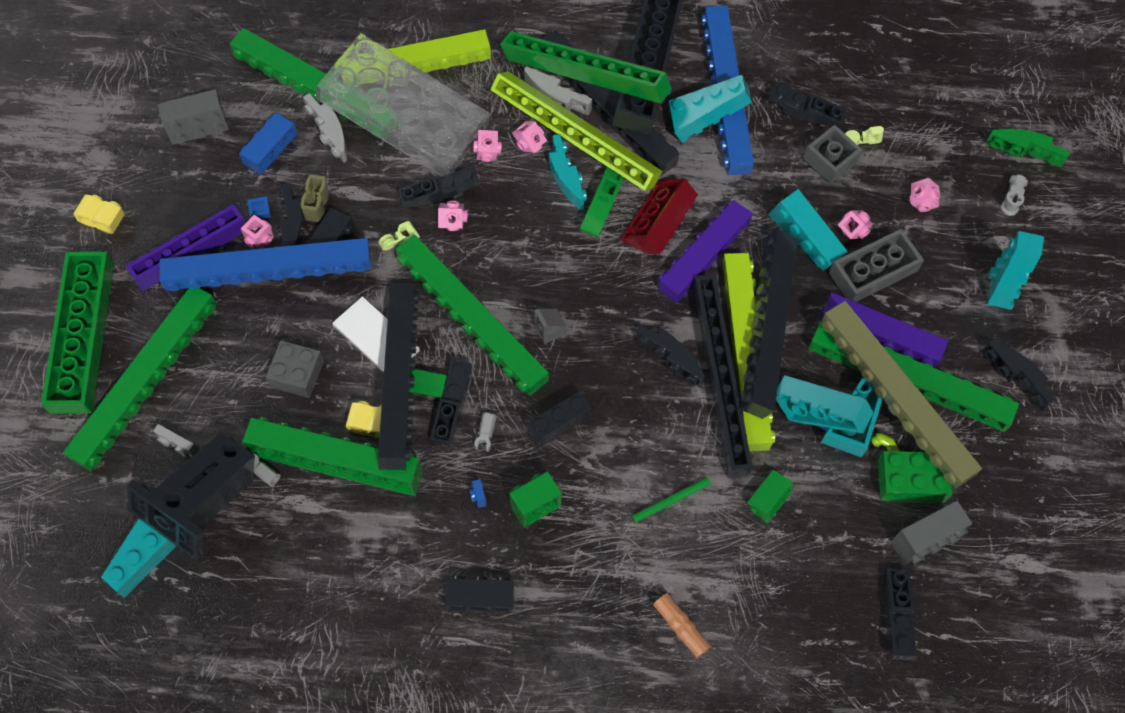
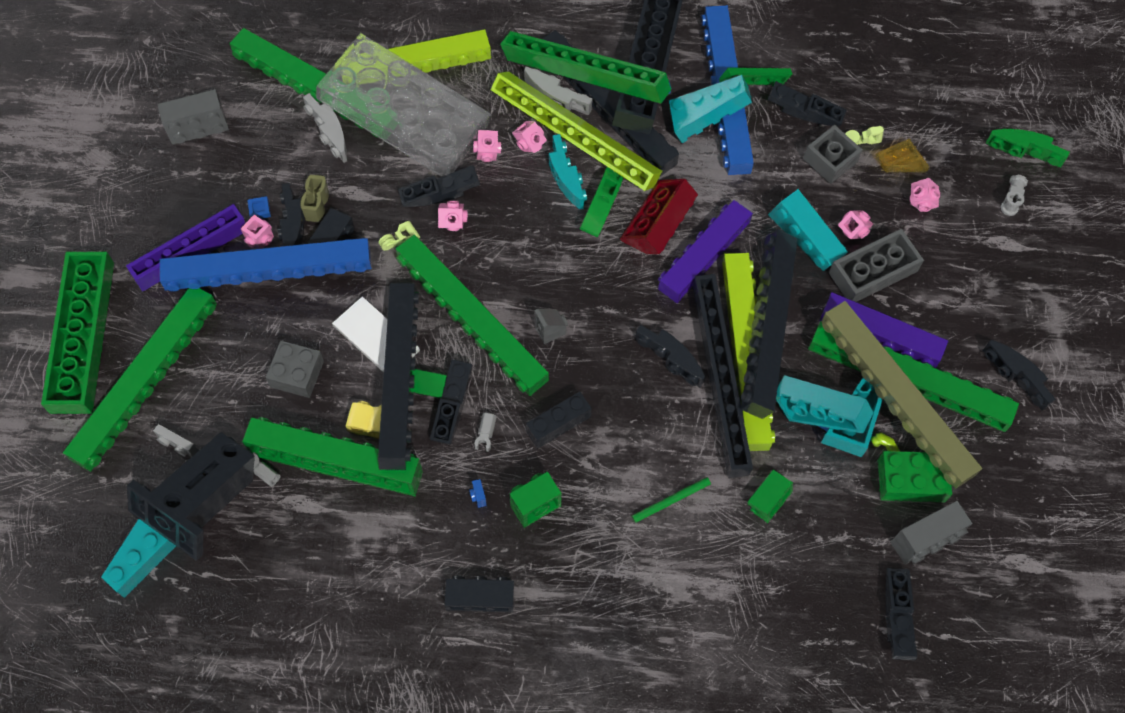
light yellow brick [73,195,125,234] -> none
blue brick [239,113,297,175] -> none
nougat axle [653,593,711,658] -> none
teal wedge [988,231,1044,310] -> none
none -> green tile [719,68,792,85]
none -> clear yellow wing [875,139,929,172]

